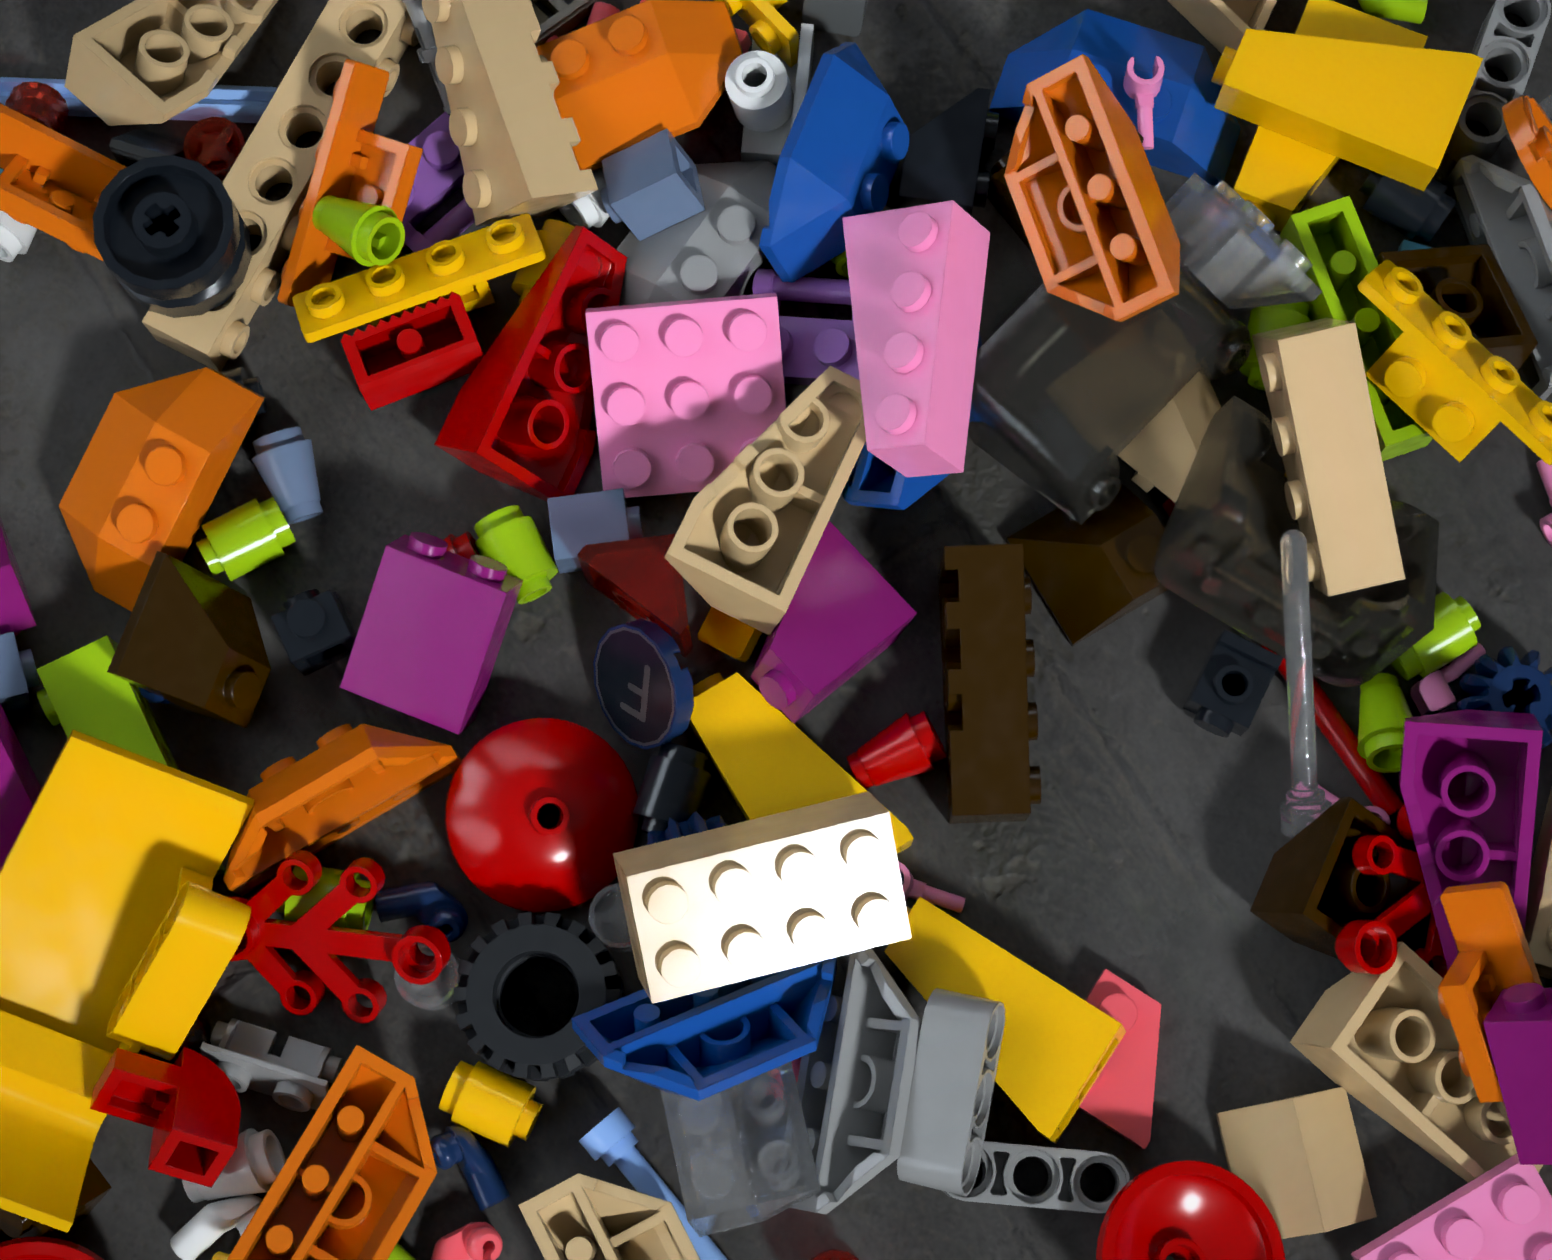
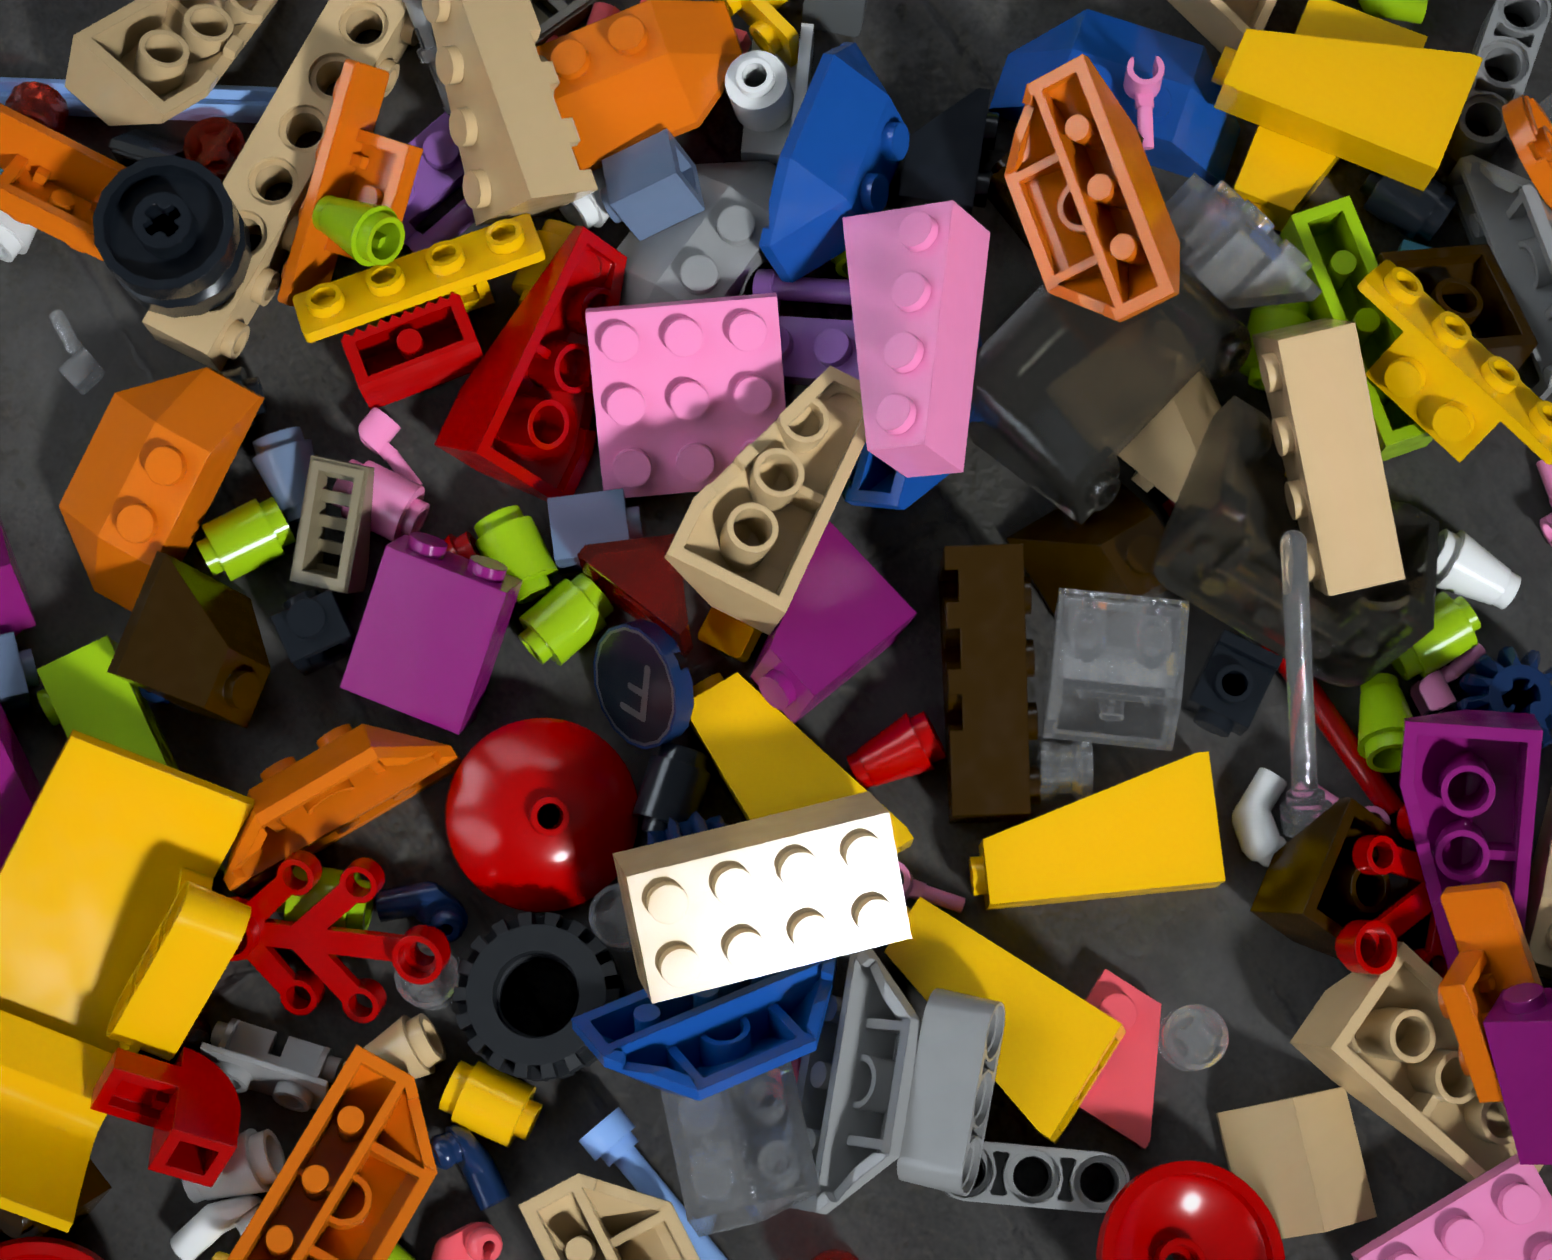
none -> clear hand [49,310,105,395]
none -> dark tan slope [289,455,374,594]
none -> bright pink brick [331,459,430,542]
none -> tan cone [343,1013,446,1079]
none -> bright pink hand [358,407,423,486]
none -> lime brick [518,573,614,666]
none -> yellow slope [969,751,1226,910]
none -> clear wheel [1036,736,1094,800]
none -> clear slope [1043,588,1189,751]
none -> clear wheel [1158,1004,1229,1072]
none -> white arm [1232,767,1287,867]
none -> white cone [1420,529,1521,610]

